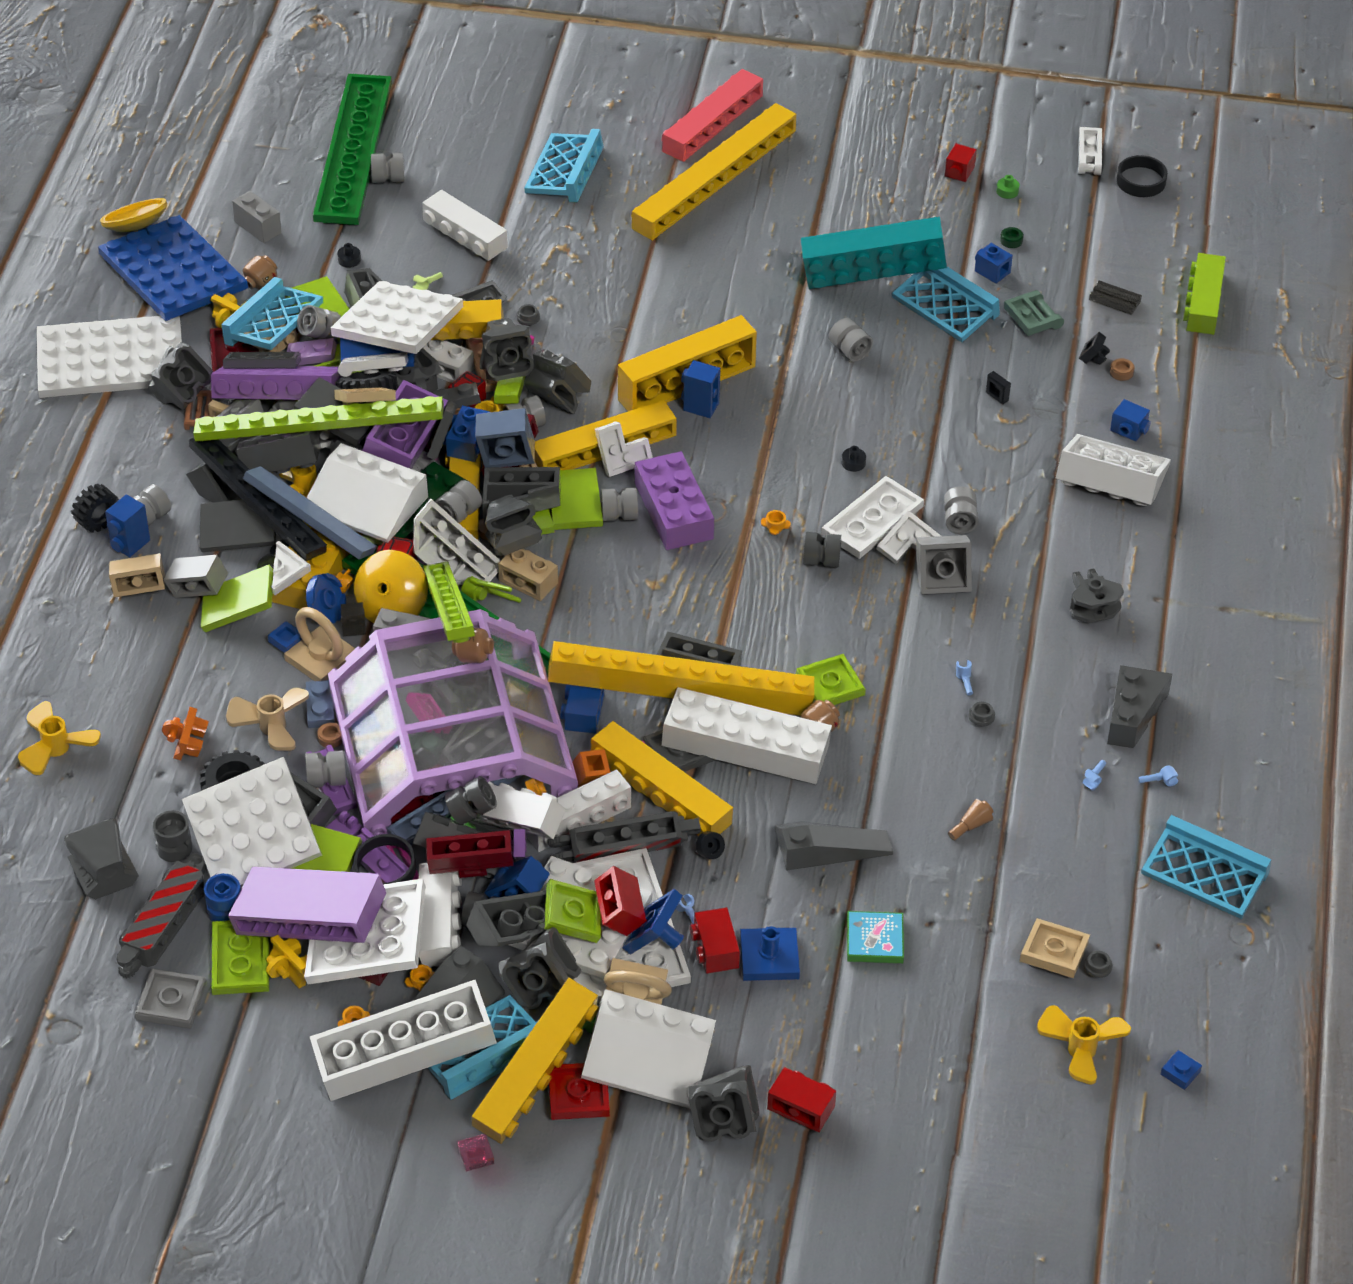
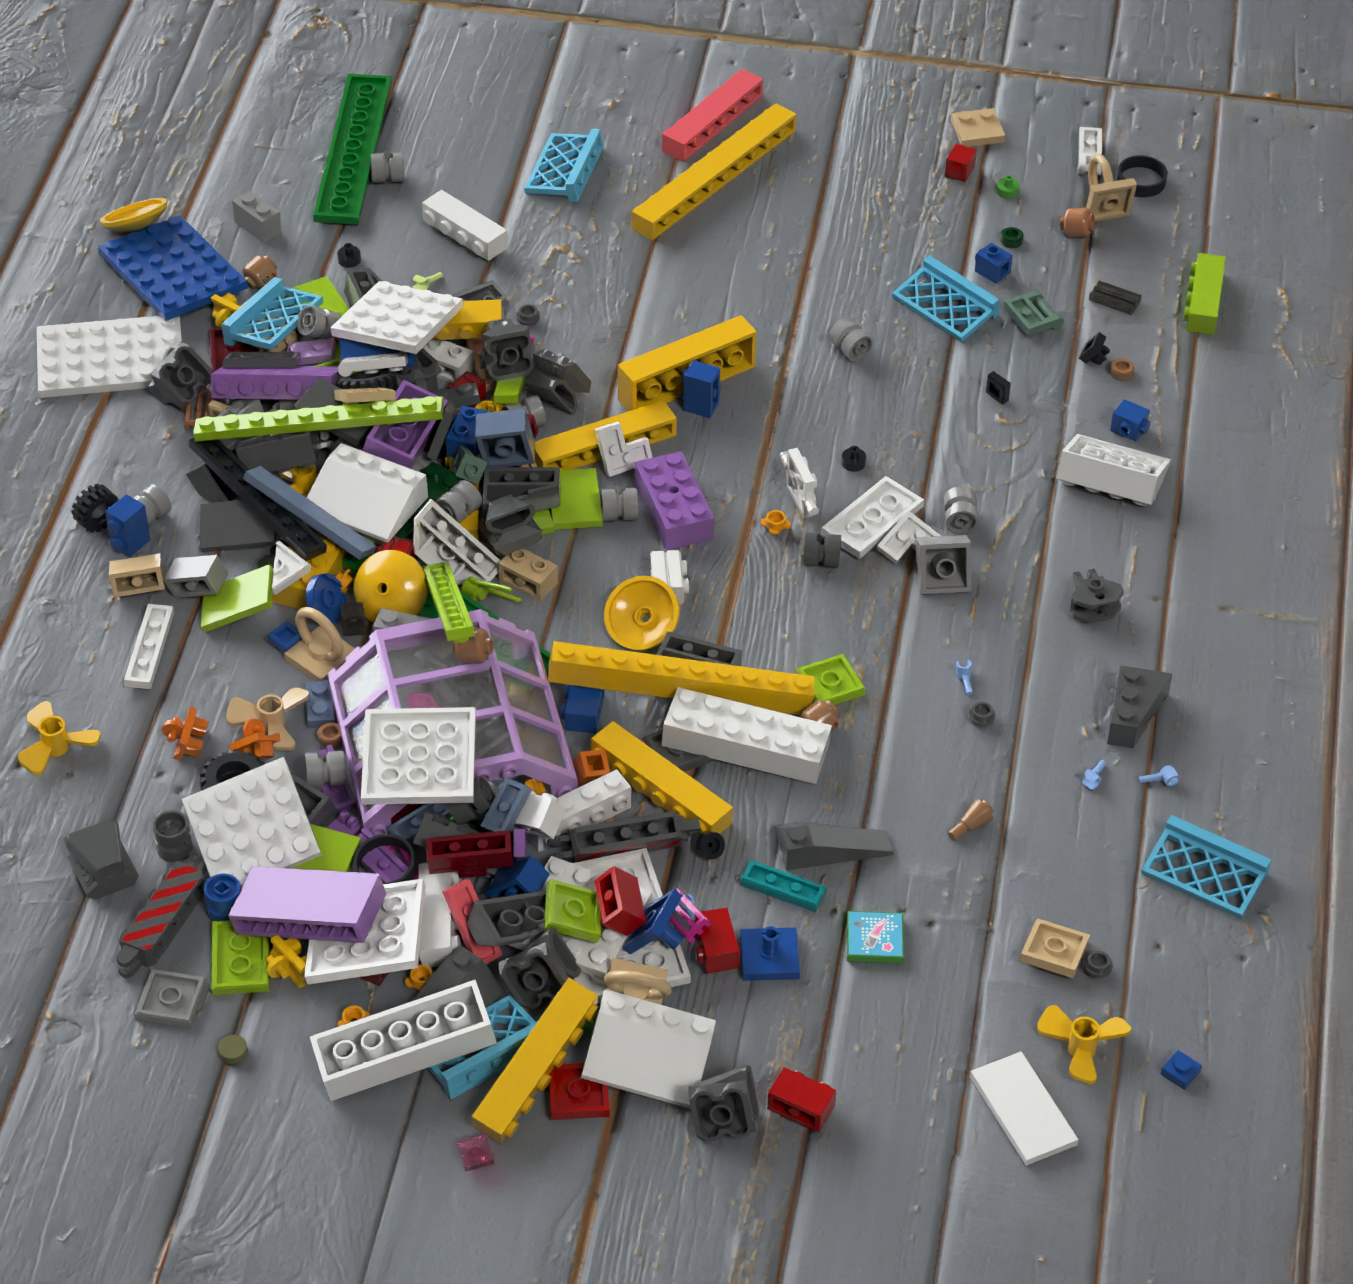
teal brick [801,216,947,289] -> none
none -> white plate [124,604,174,689]
none -> olive tile [218,1035,248,1064]
none -> orange hips [230,719,281,759]
none -> white plate [361,707,476,805]
none -> coral plate [442,879,503,964]
none -> sand green bracket [451,446,487,484]
none -> sand blue plate [480,777,532,832]
none -> yellow dish [604,576,680,651]
none -> white brick [650,550,689,605]
none -> dark pink tile [669,888,711,943]
none -> teal tile [740,860,827,912]
none -> white plate [780,448,819,519]
none -> tan plate [951,108,1005,147]
none -> white tile [970,1052,1078,1166]
none -> nougat head [1060,208,1095,238]
none -> tan tile [1086,154,1137,222]

